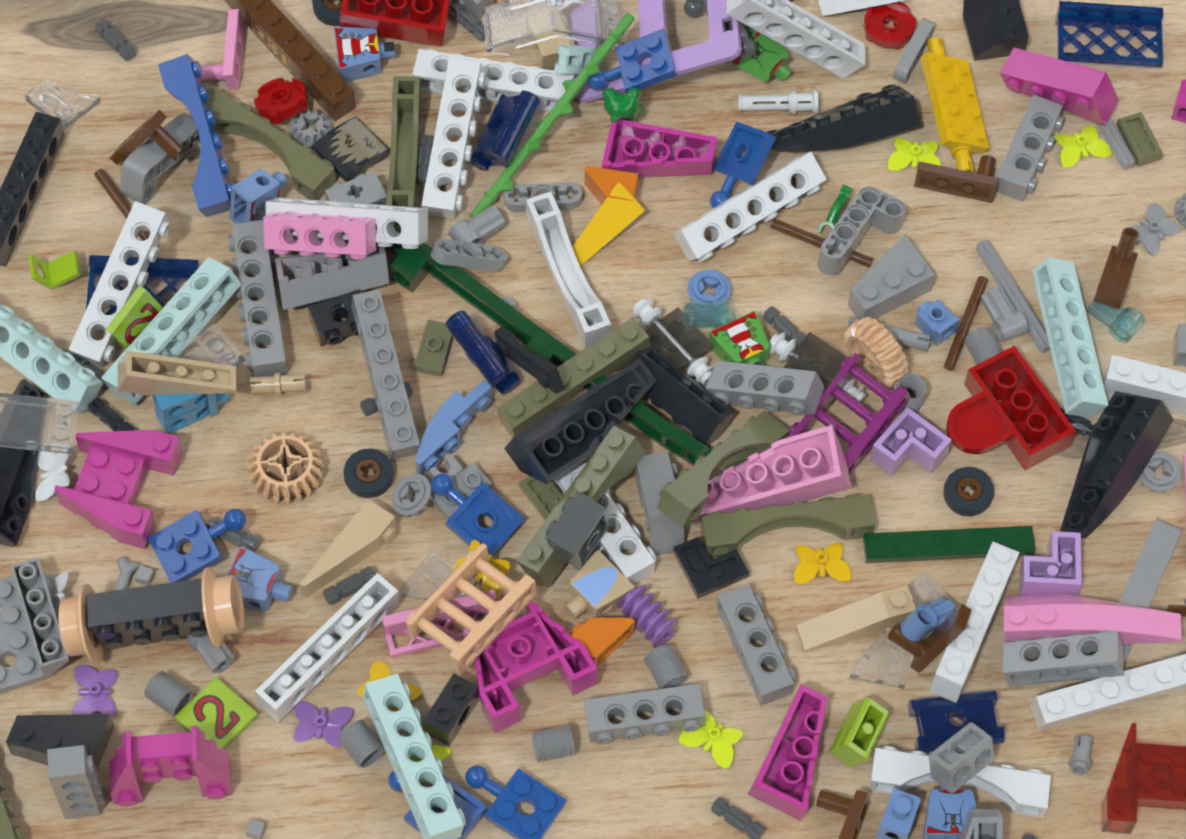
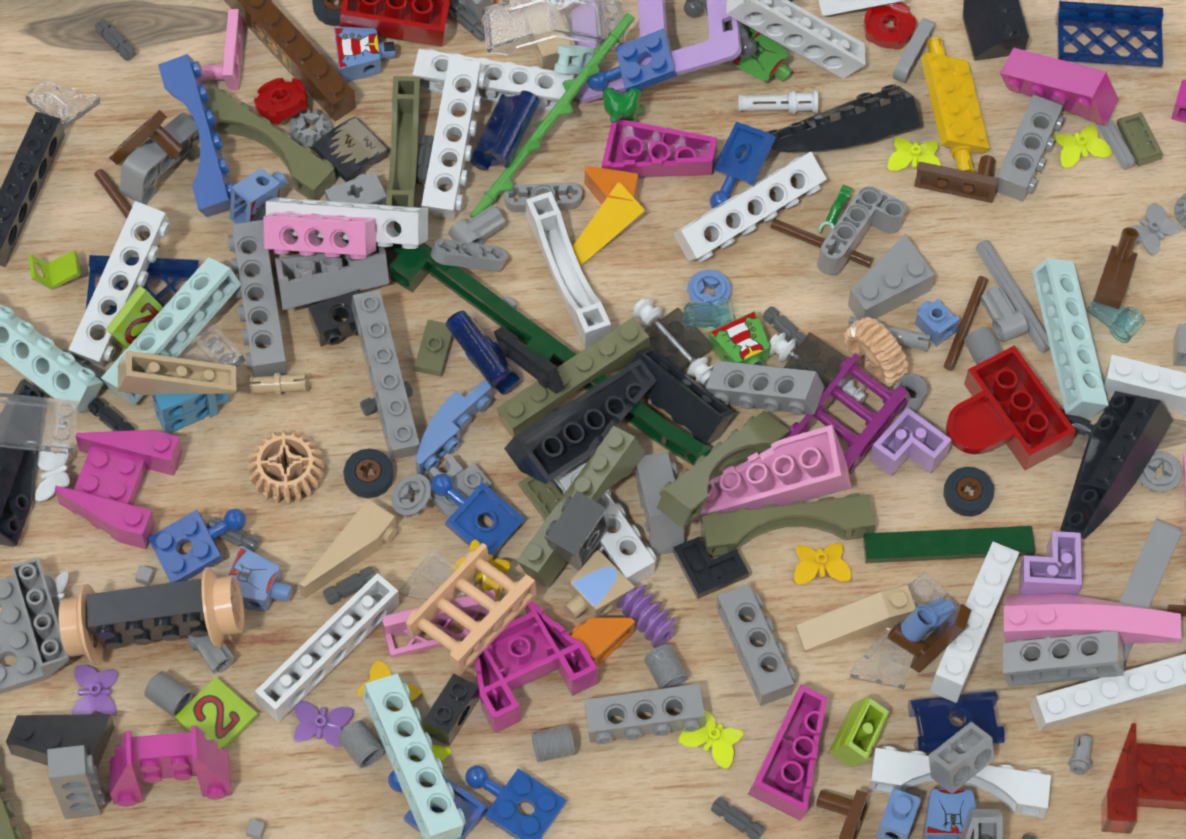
light grey piece [115,557,140,591] -> none

